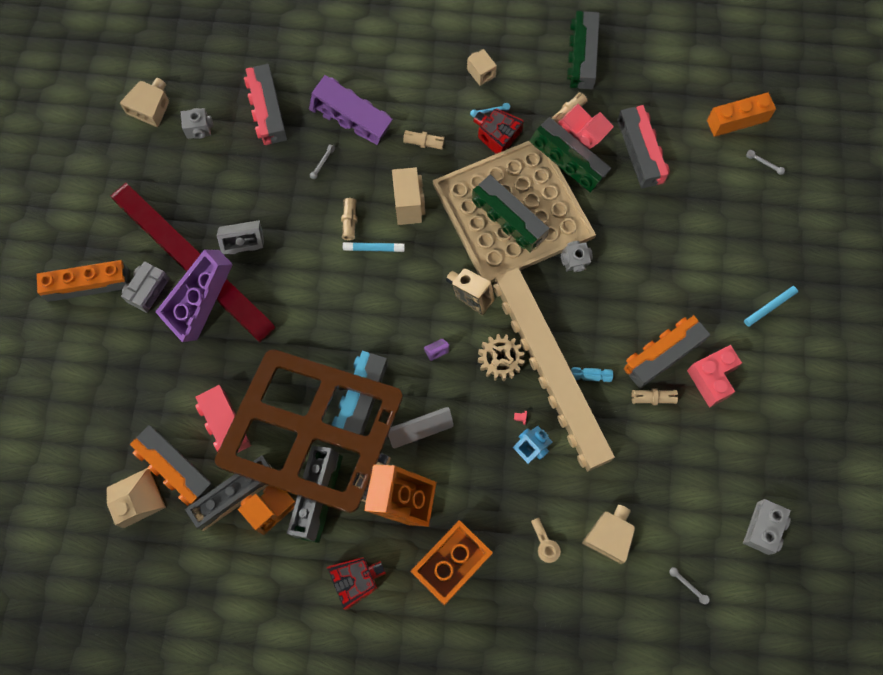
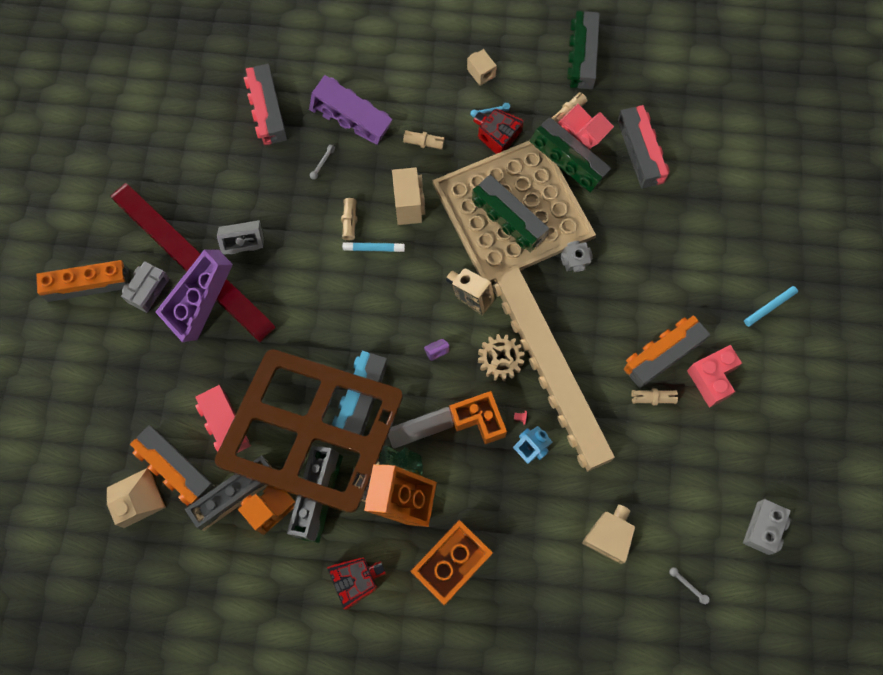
tan torso [120,78,169,128] -> none
light grey brick [181,108,213,139] -> none
tan plate [531,518,561,563] -> none
medium azure axle [571,367,613,382] -> none
orange brick [707,92,776,137] -> none
light grey hinge [746,150,785,175] -> none
none -> clear green slope [379,445,424,476]
none -> orange brick [449,391,507,444]

